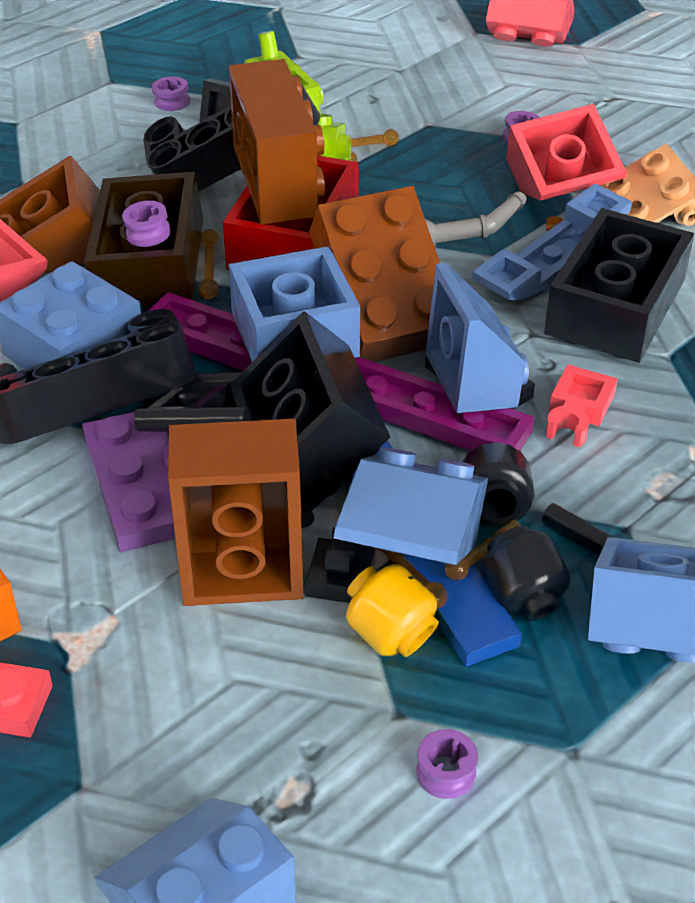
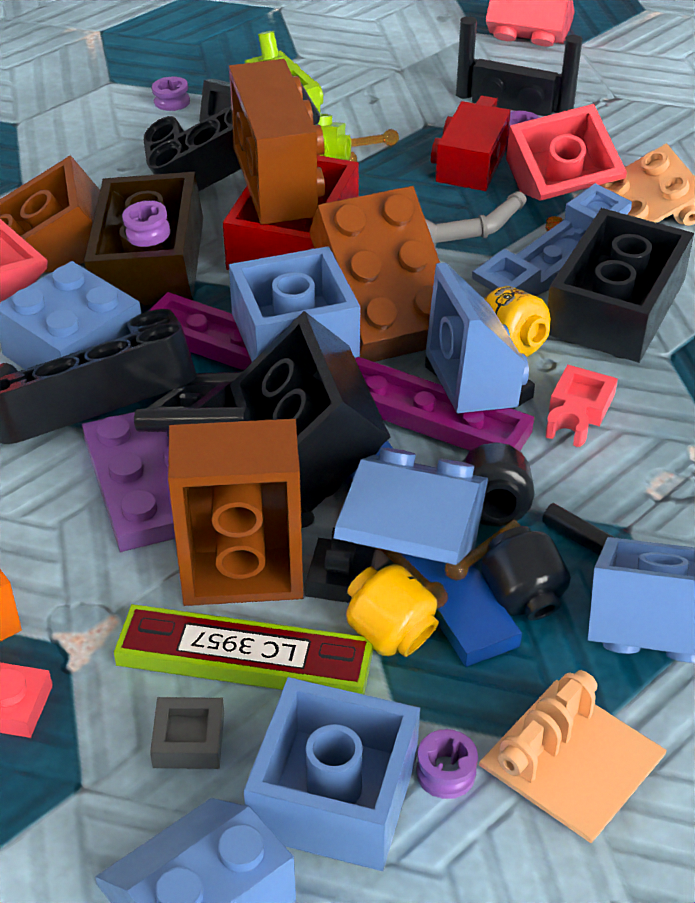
clear orange hinge [199,229,219,299] -> none
none -> tile [114,604,373,695]
none -> dark grey plate [150,697,224,769]
none -> medium blue brick [244,677,420,871]
none -> red hinge [431,96,511,191]
none -> black plate [456,16,583,116]
none -> light nougat hinge [479,670,667,843]
none -> yellow head [484,286,551,357]

